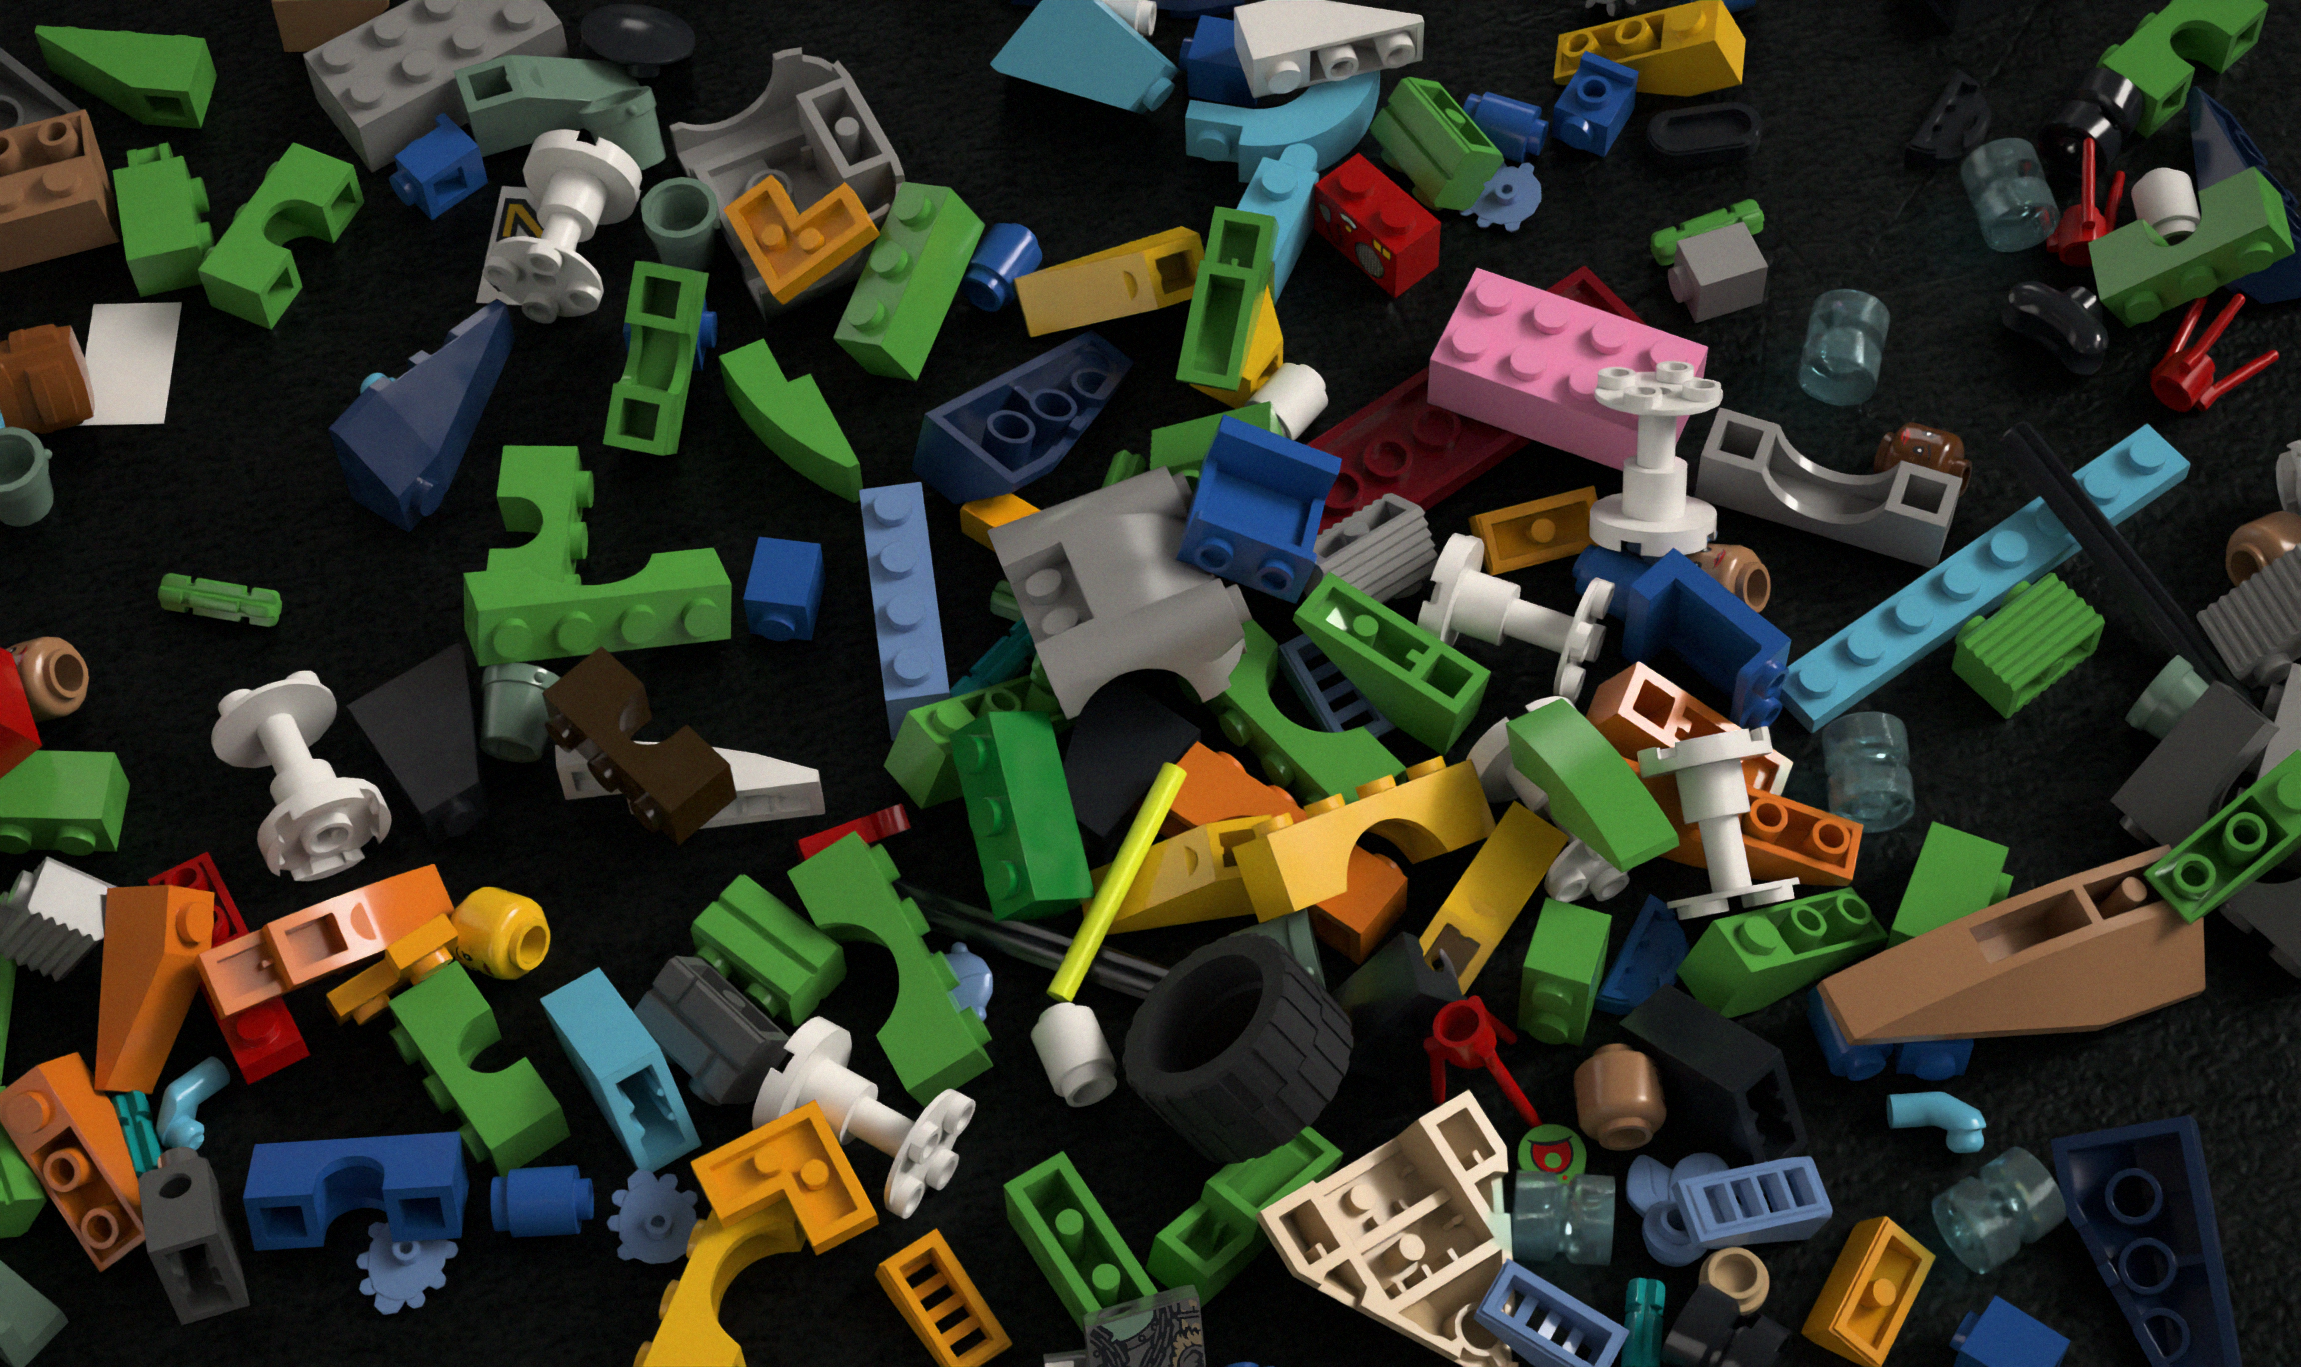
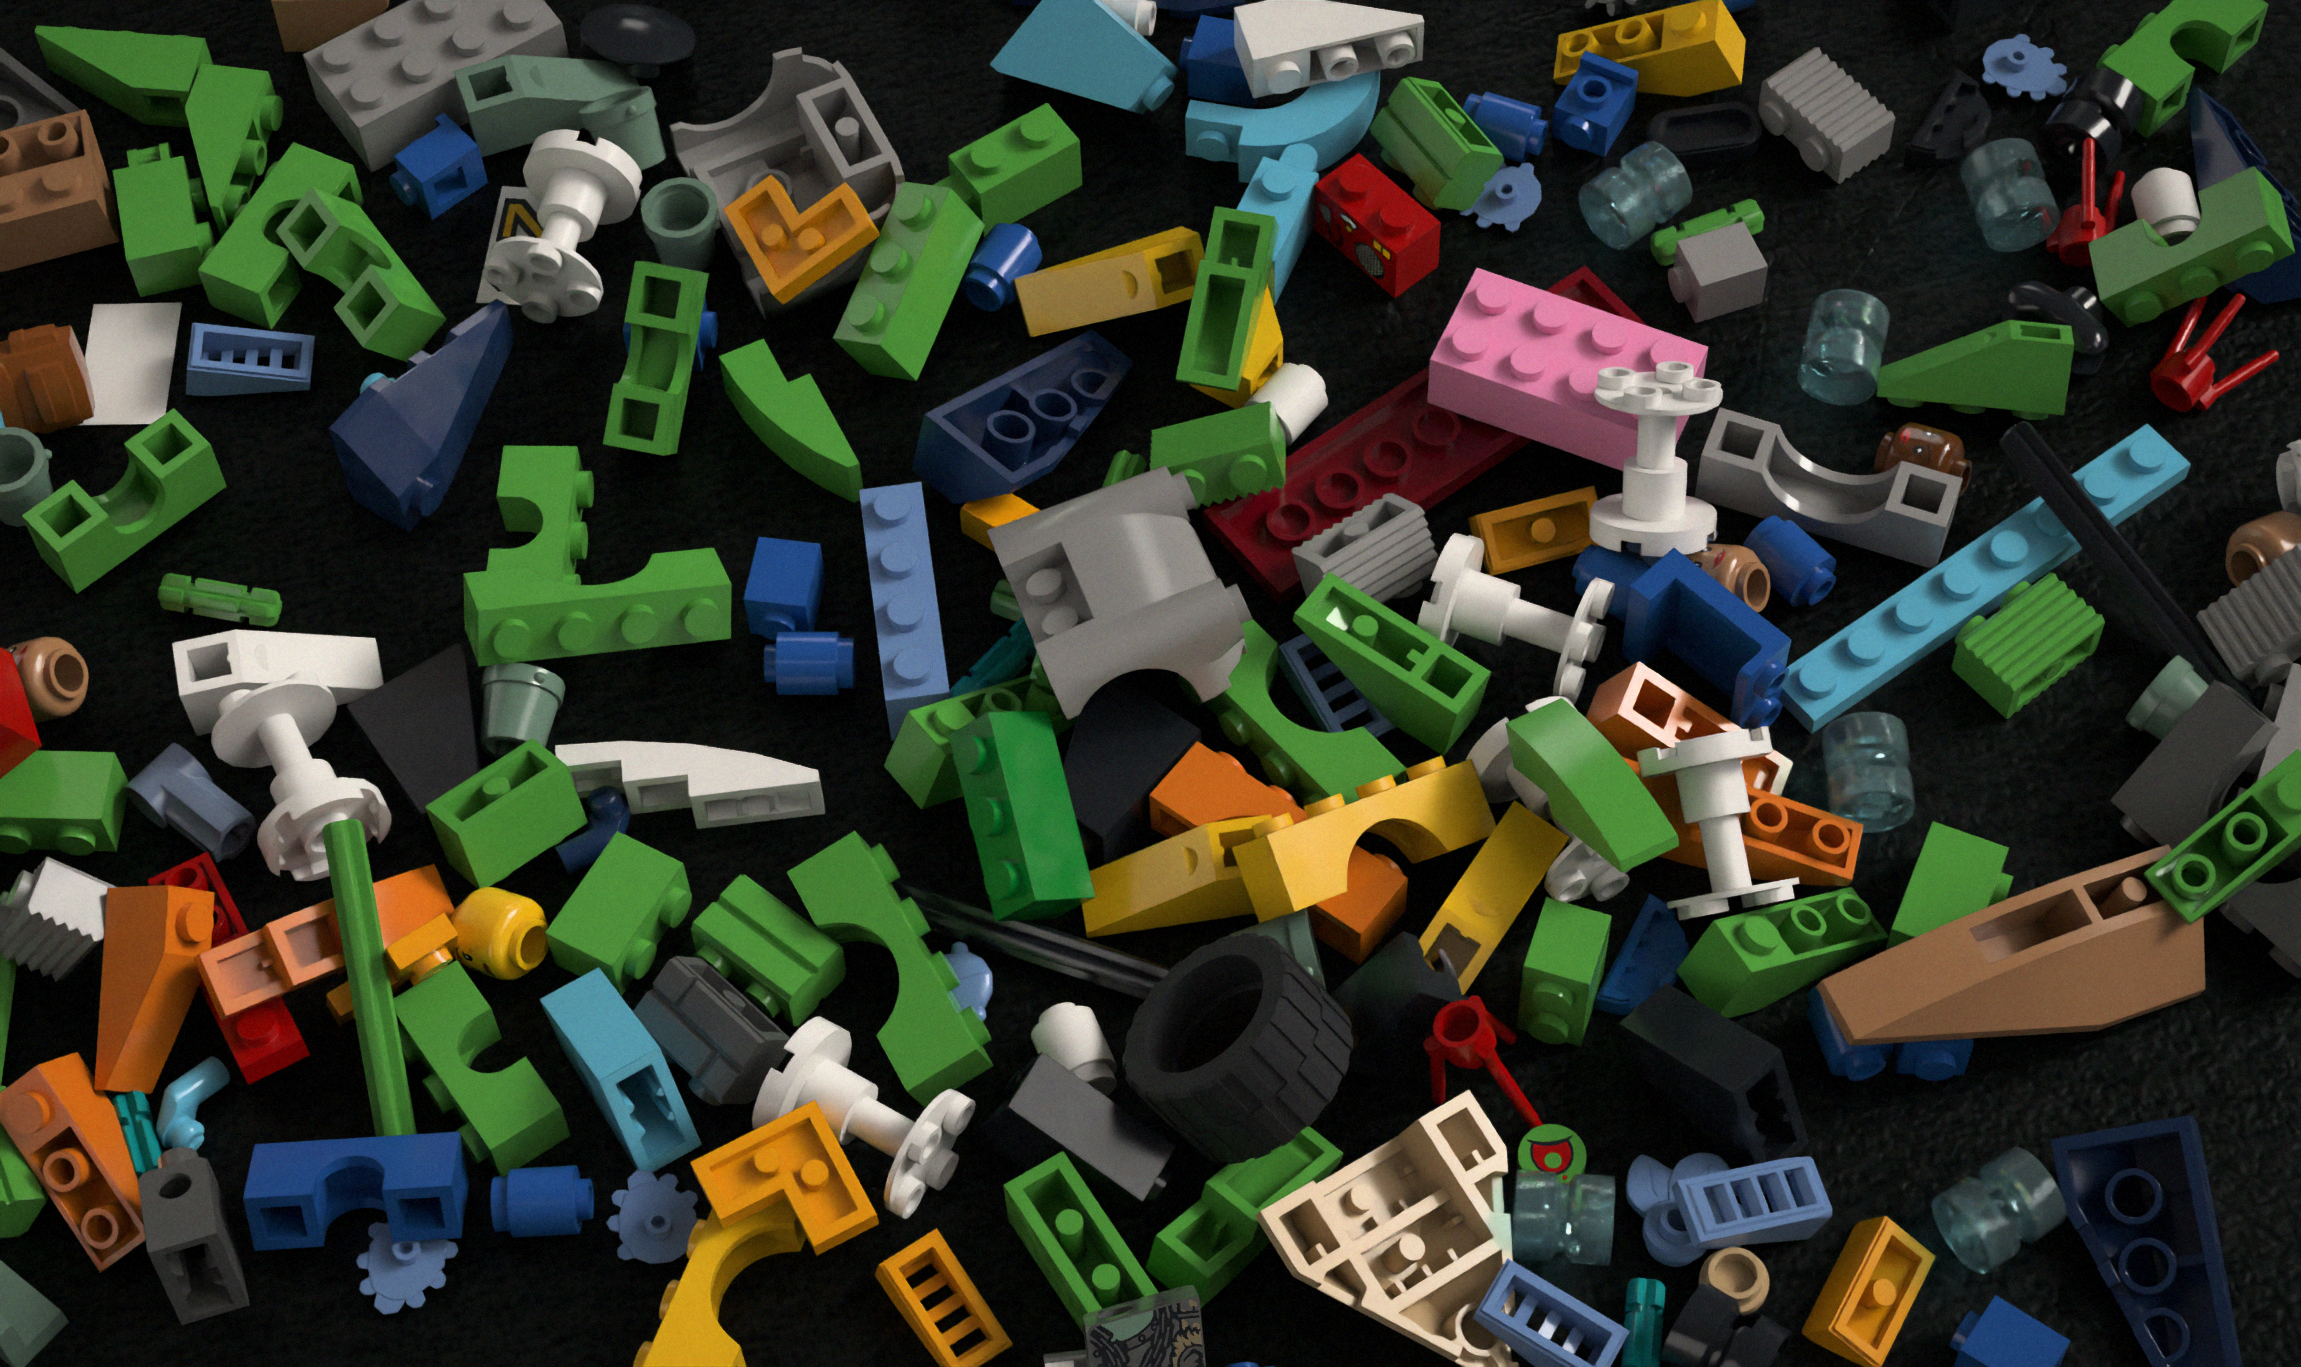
dark brown arch [542,646,737,846] -> none
red plate [793,803,911,863] -> none
neon yellow bar [1047,762,1187,1003] -> none
blue panel [1176,414,1342,604] -> none
medium nougat head [1573,1044,1667,1151] -> none
medium azure arm [1886,1092,1986,1153] -> none
none -> bright green arch [22,408,227,594]
none -> sand blue piece [124,743,257,863]
none -> white slope [172,629,384,736]
none -> bright green slope [185,63,283,238]
none -> medium blue slope [186,322,315,396]
none -> bright green arch [275,187,446,362]
none -> bright green axle [322,819,417,1137]
none -> bright green brick [425,738,588,889]
none -> bright green brick [545,831,692,997]
none -> dark blue arm [554,785,631,876]
none -> blue brick [764,632,857,695]
none -> bright green brick [934,103,1083,238]
none -> black slope [966,1052,1176,1215]
none -> clear light blue wheel [1578,141,1692,250]
none -> blue brick [1743,515,1837,607]
none -> light grey brick [1758,47,1895,184]
none -> bright green slope [1876,320,2074,420]
none -> medium blue piece [1982,34,2067,102]

